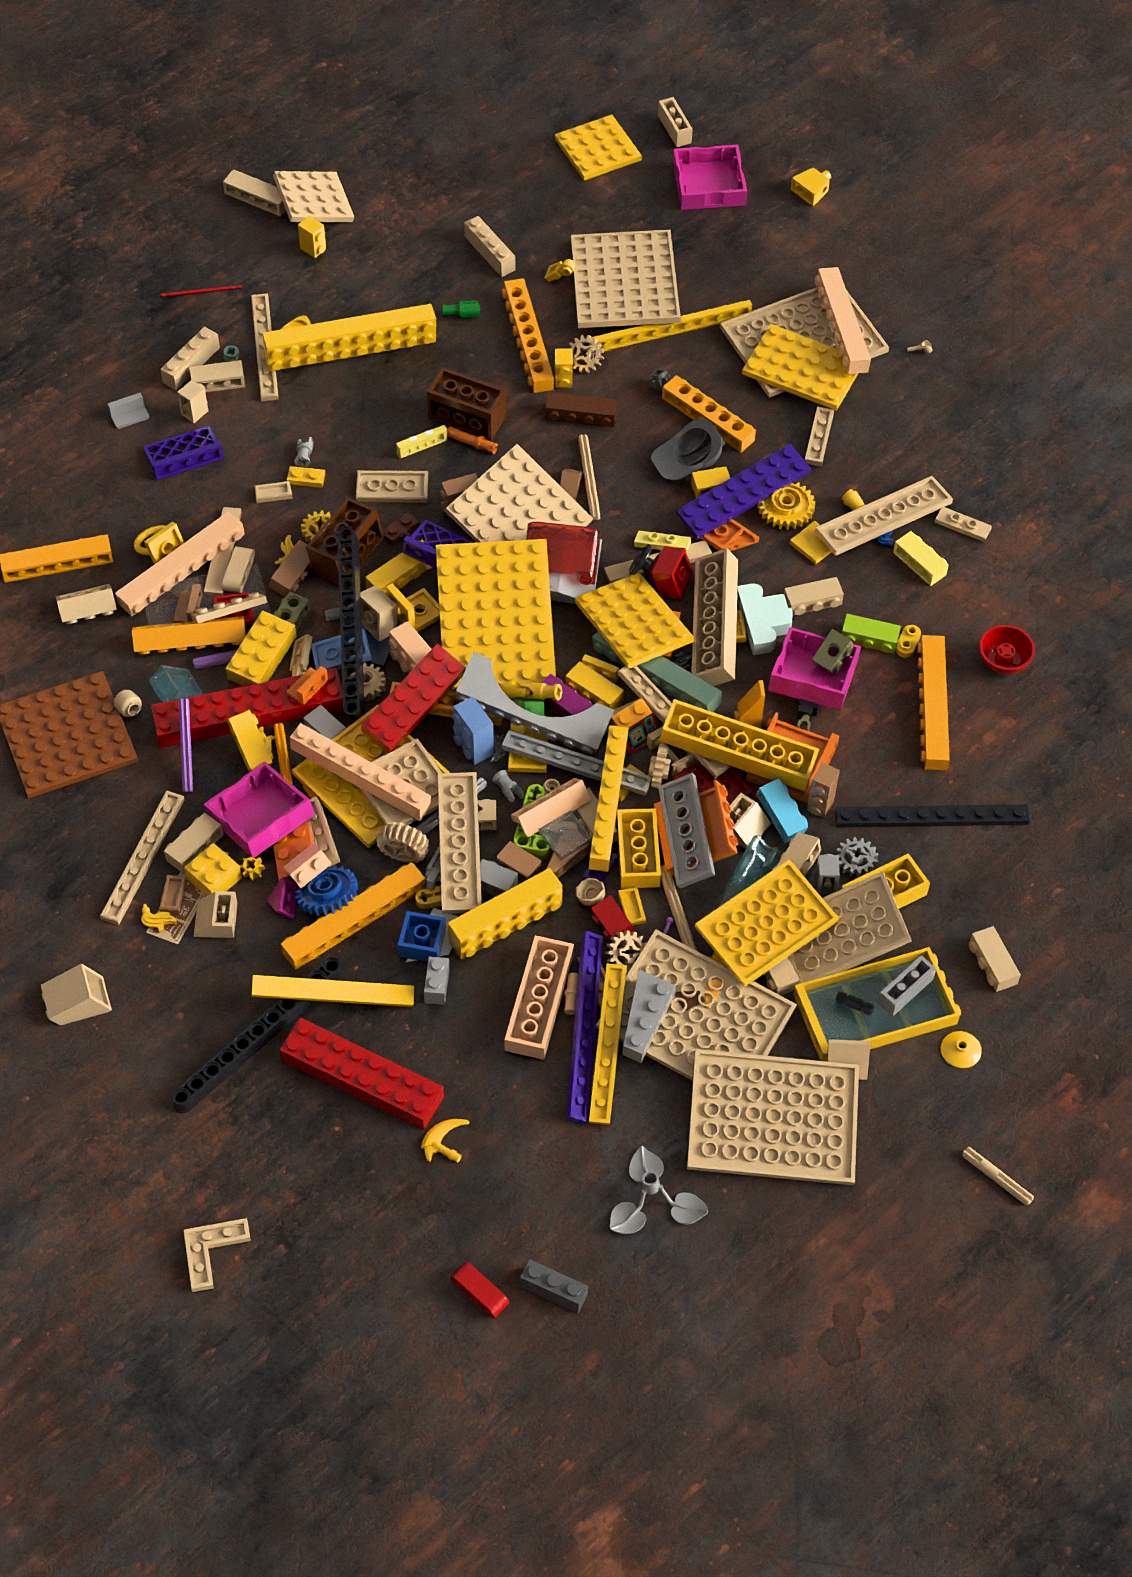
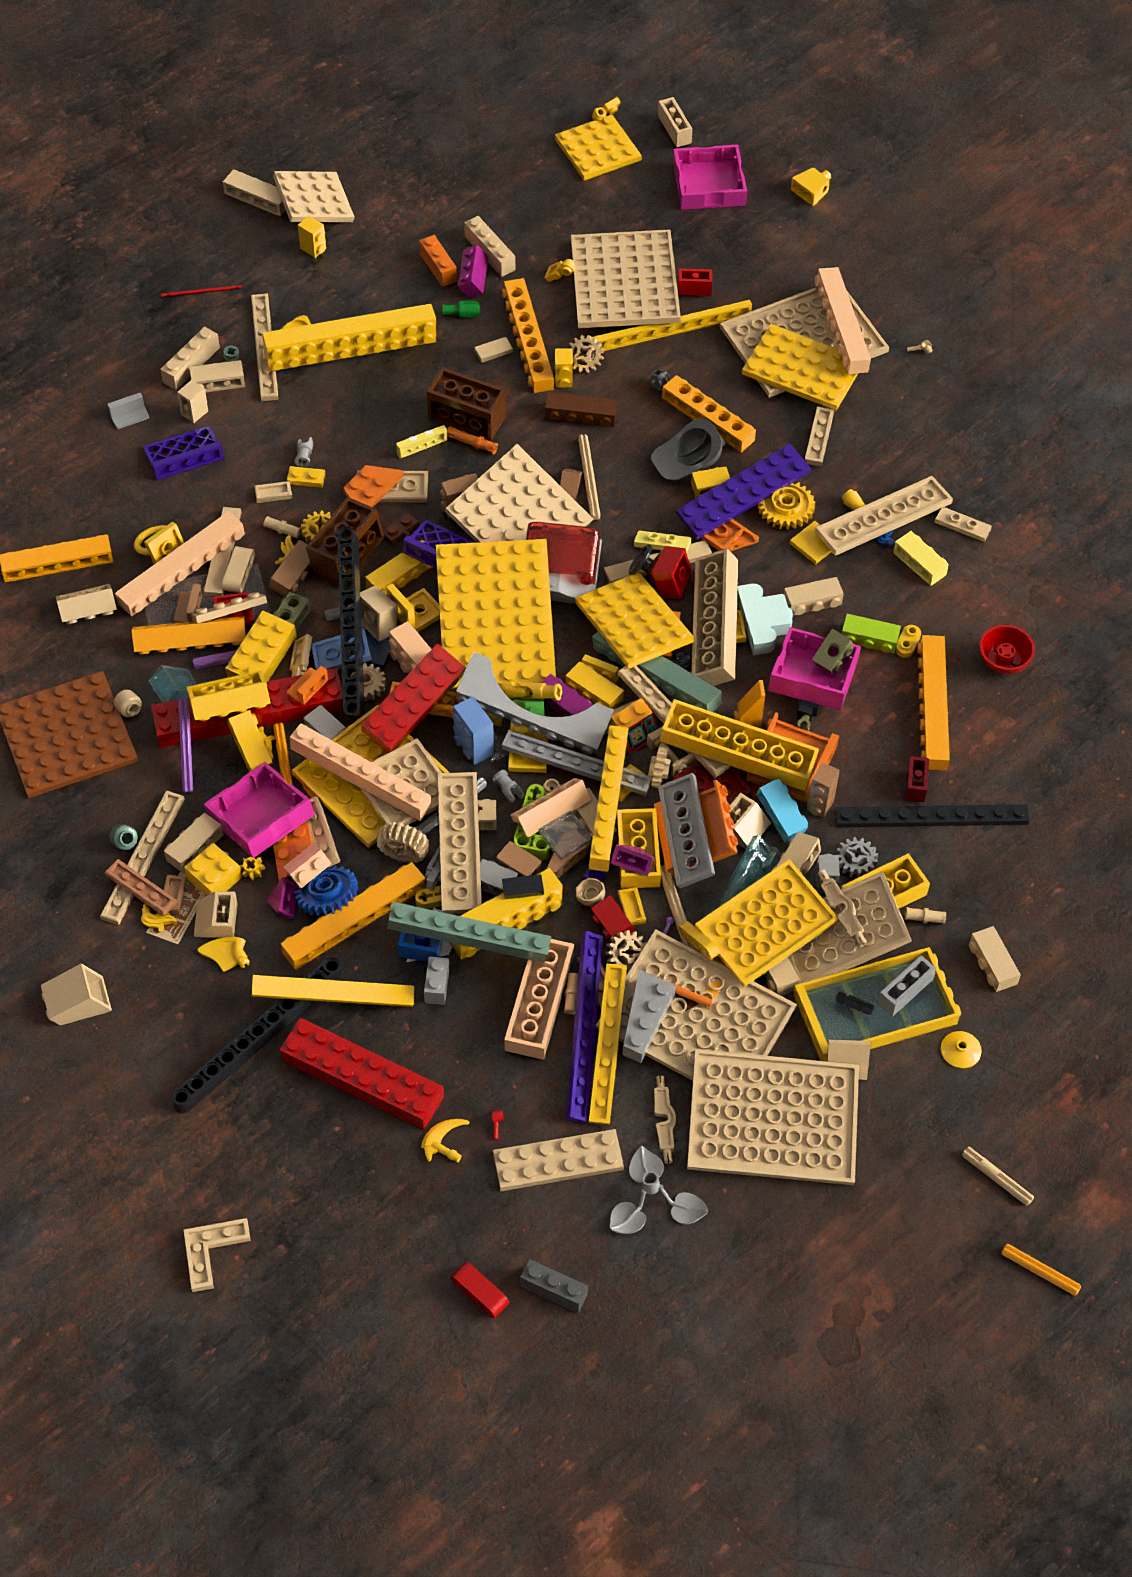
none -> nougat tile [105,859,177,916]
none -> sand green head [109,824,138,850]
none -> yellow brick [187,670,270,721]
none -> yellow arm [198,936,249,972]
none -> tan pin [263,516,301,539]
none -> orange wing [343,465,404,508]
none -> sand green brick [387,902,551,963]
none -> orange brick [419,235,457,287]
none -> magenta brick [458,244,489,299]
none -> tan tile [475,337,513,363]
none -> red hand [492,1110,504,1140]
none -> tan plate [493,1129,624,1191]
none -> black tile [502,874,544,899]
none -> yellow plate [592,97,621,121]
none -> magenta slope [611,845,654,876]
none -> tan piece [654,1076,676,1164]
none -> orange bar [660,978,713,1007]
none -> red brick [678,269,712,296]
none -> yellow beam [678,921,719,960]
none -> tan piece [818,870,868,947]
none -> dark red brick [905,756,929,802]
none -> tan pin [905,907,946,924]
none -> light orange axle [1001,1244,1081,1296]

